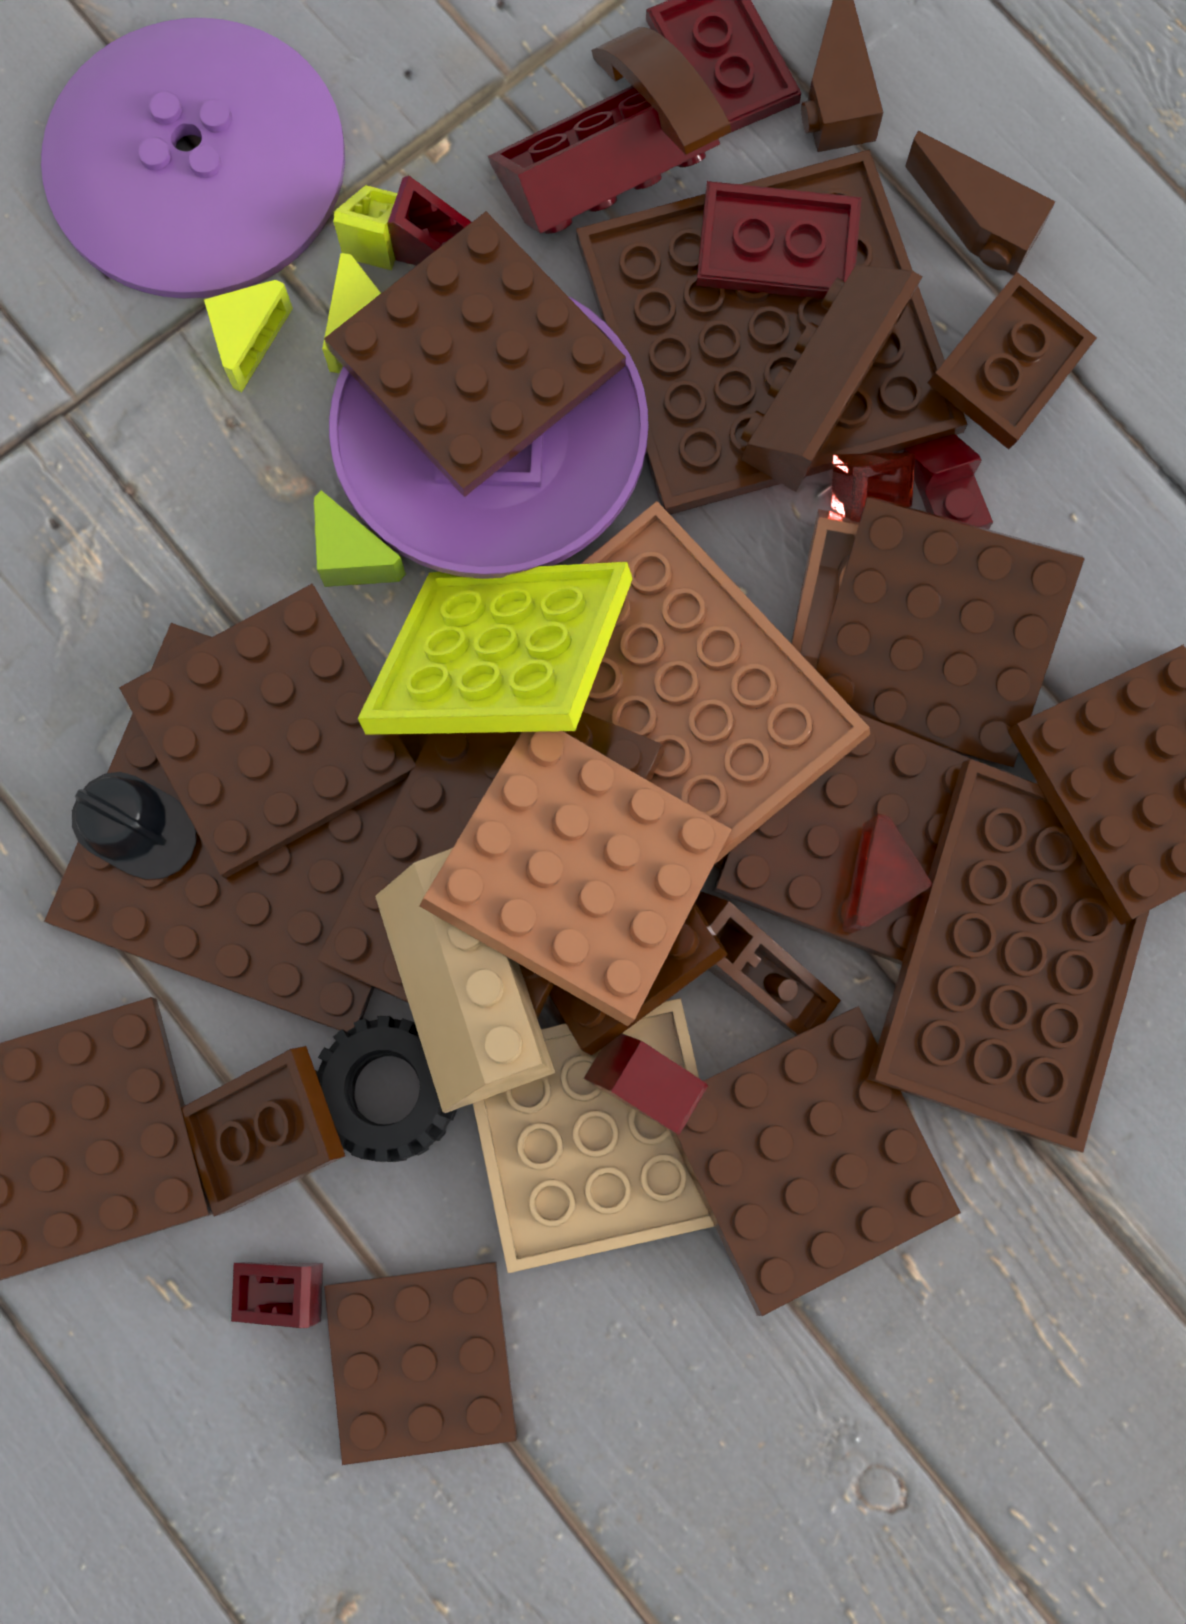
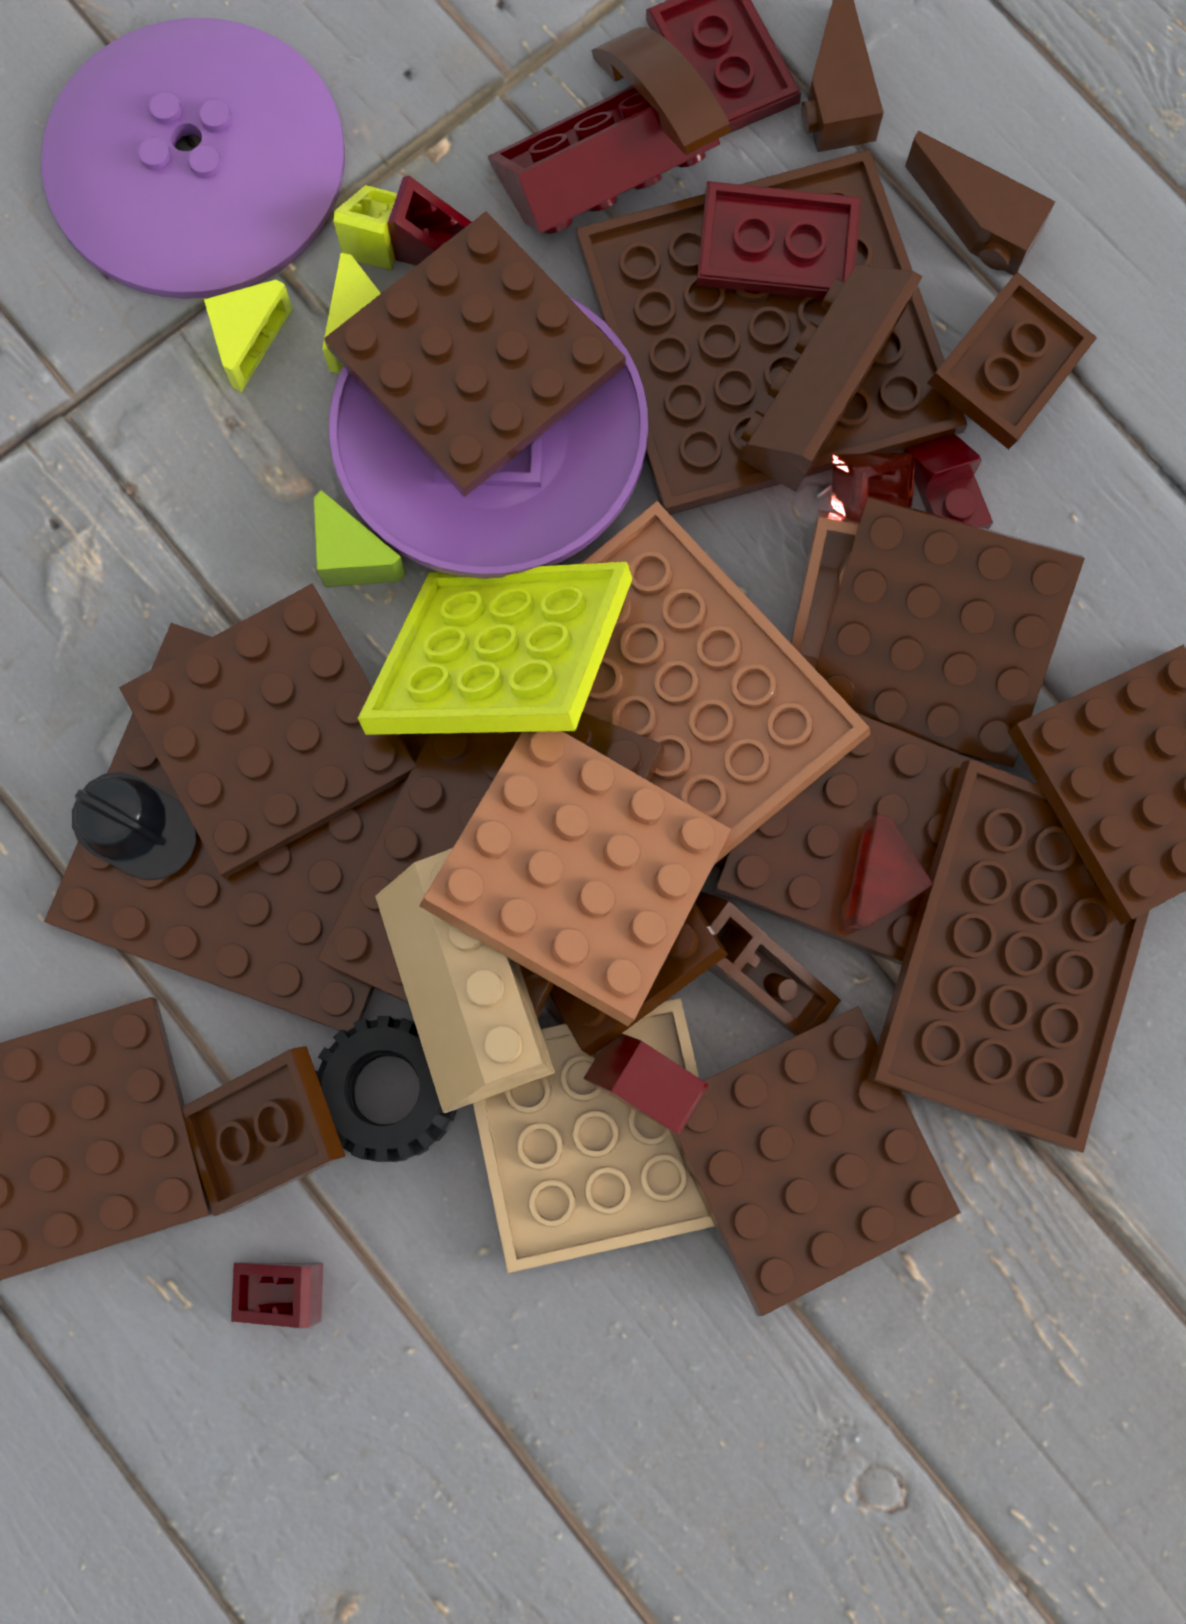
reddish brown plate [324,1262,517,1465] -> none

